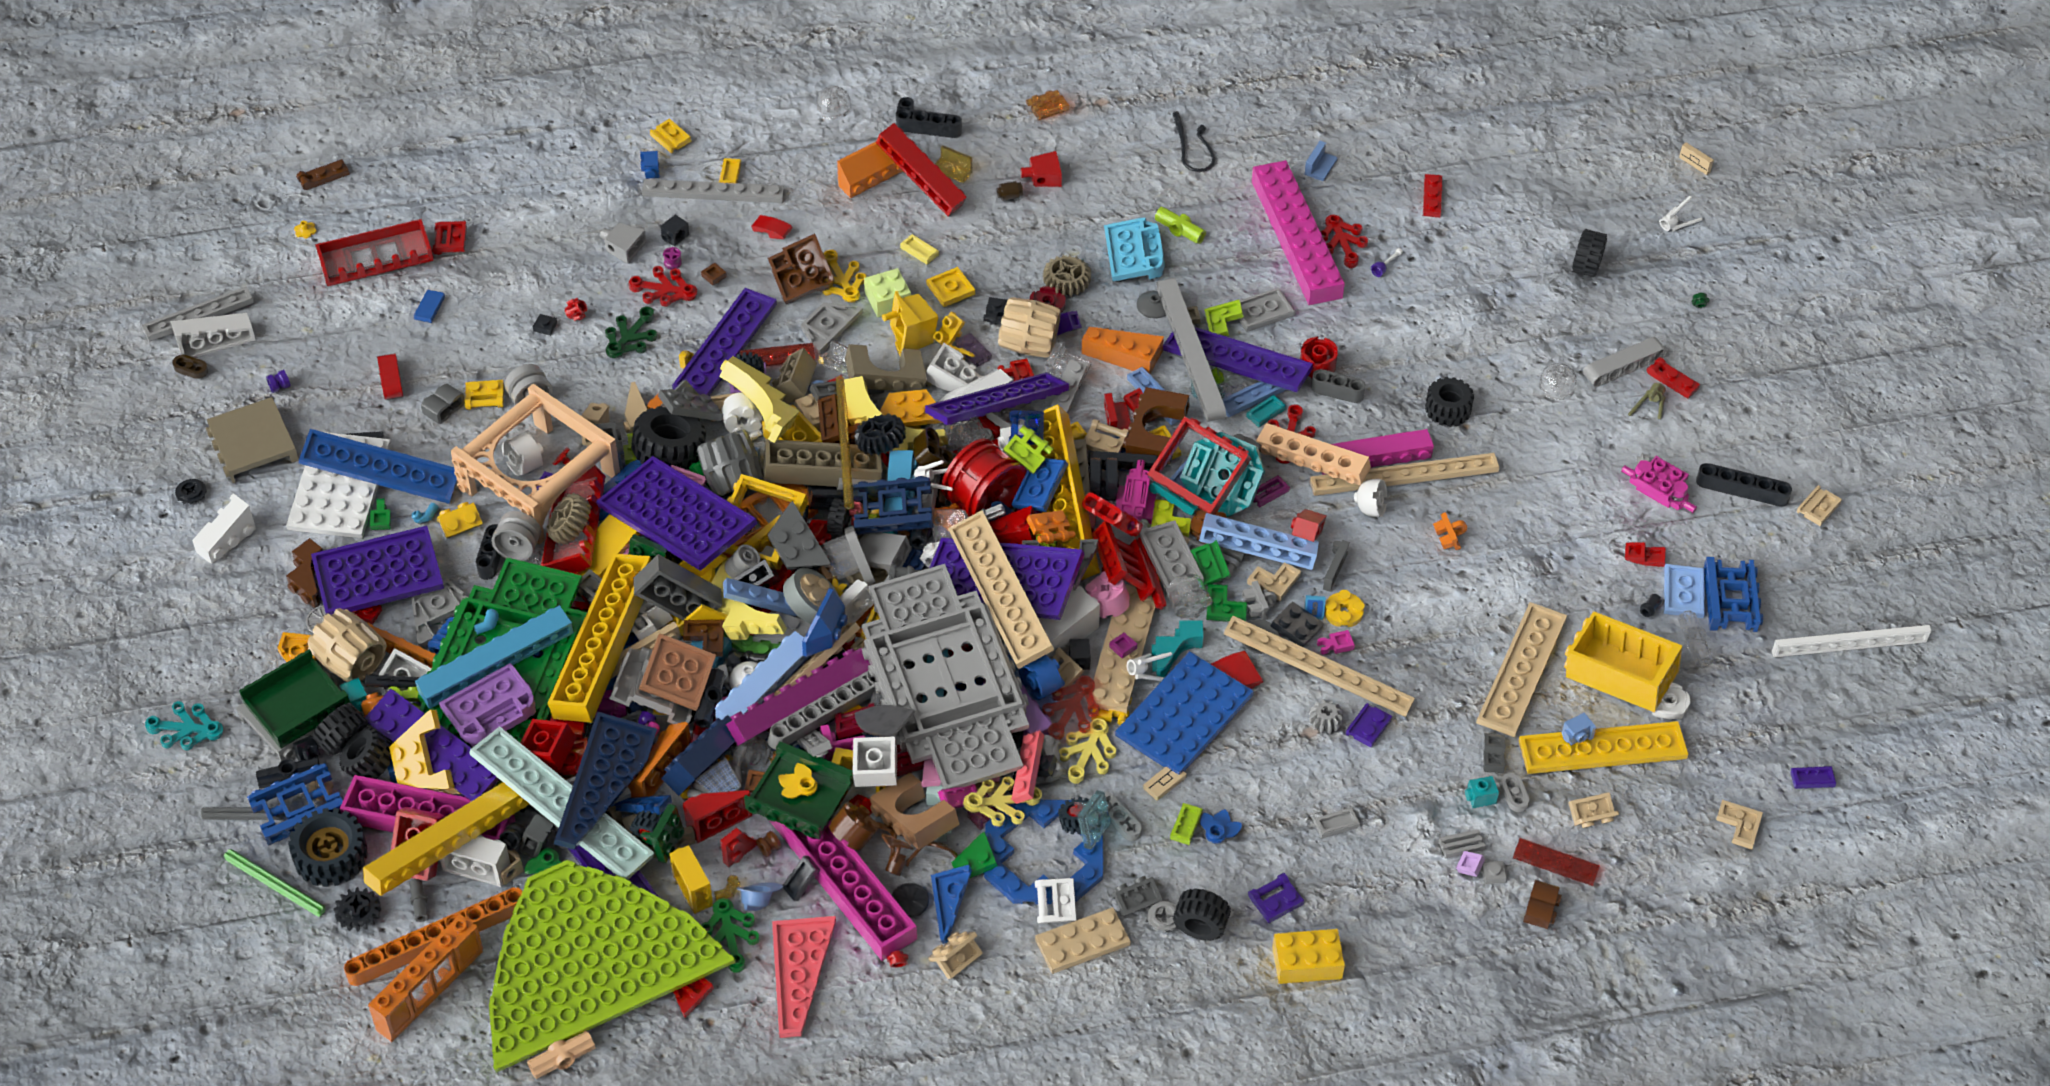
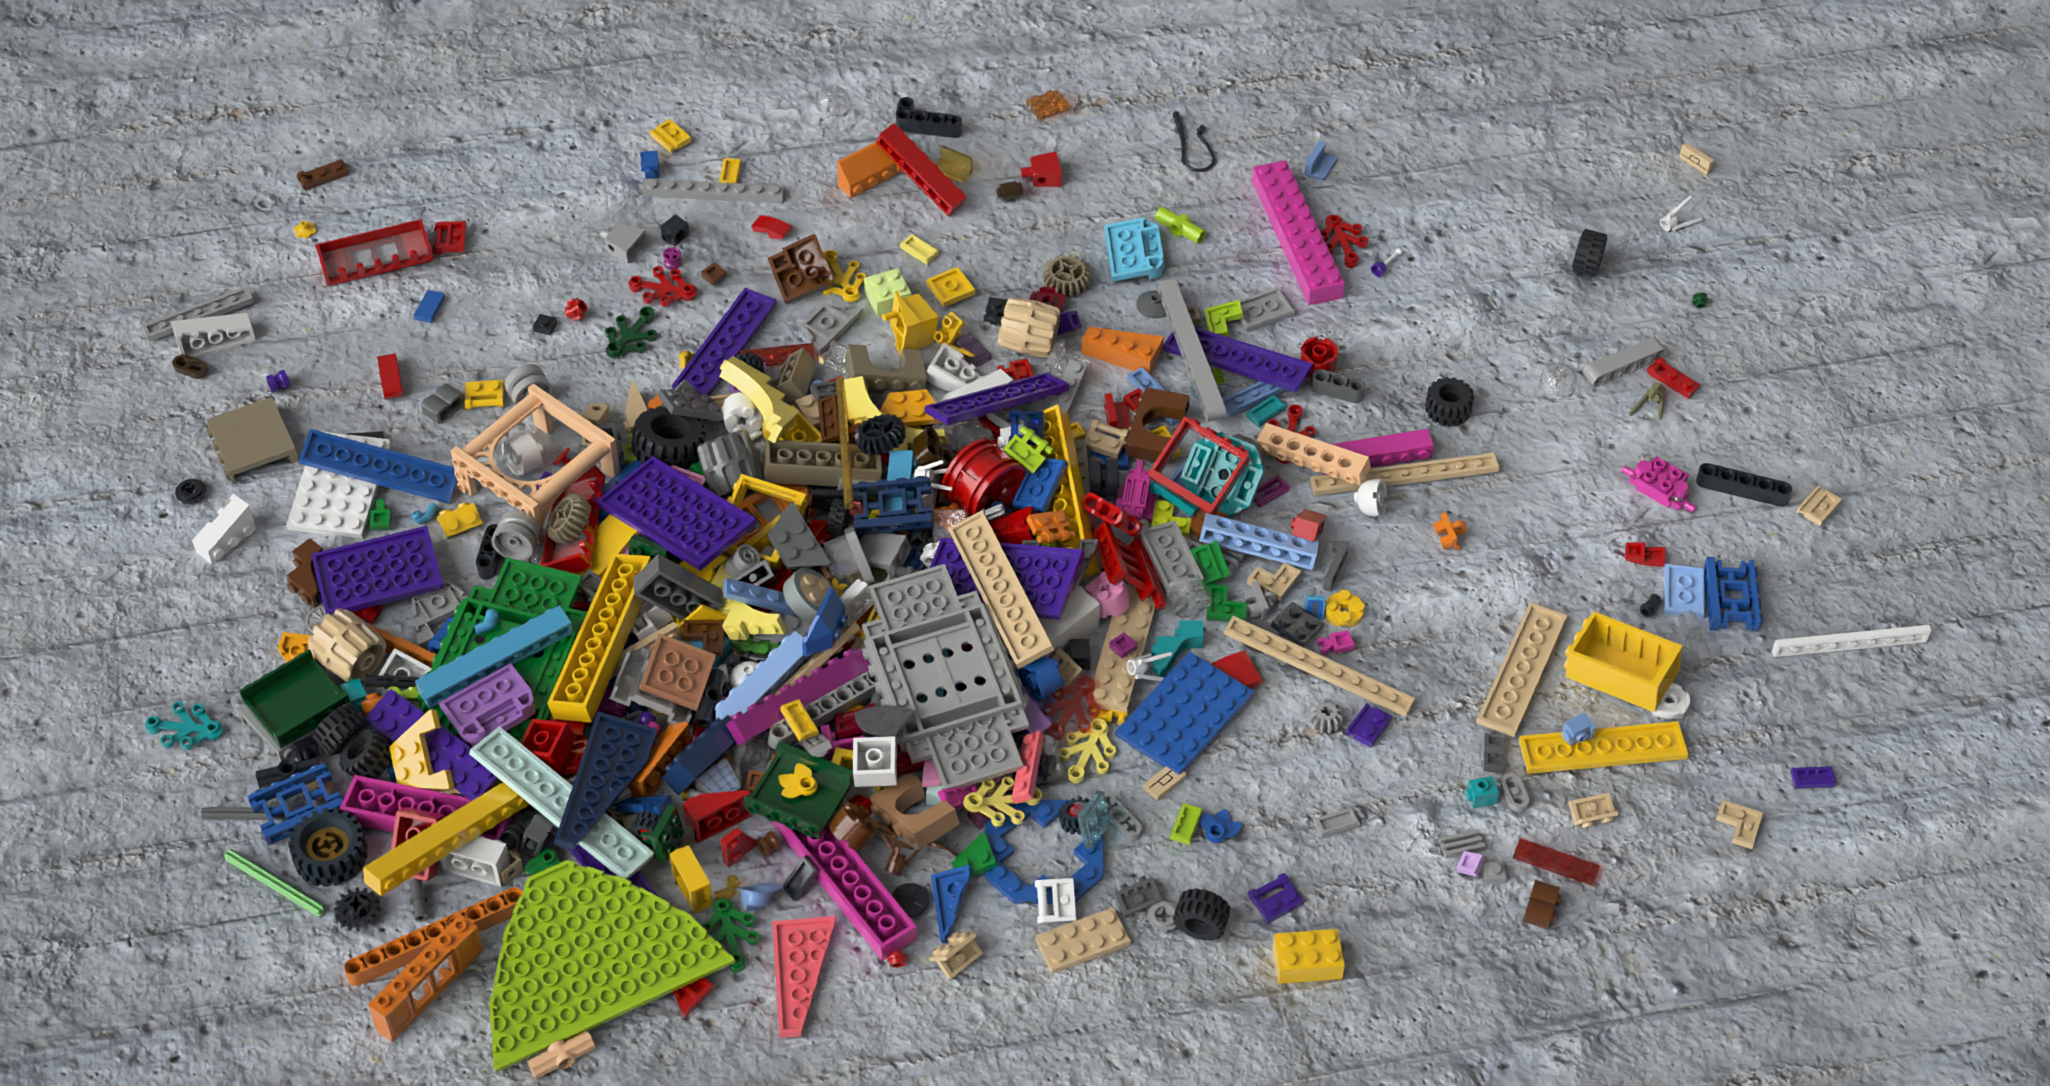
black beam [1088,451,1159,471] -> none
red plate [1422,174,1442,218] -> none
none -> yellow plate [780,699,819,742]

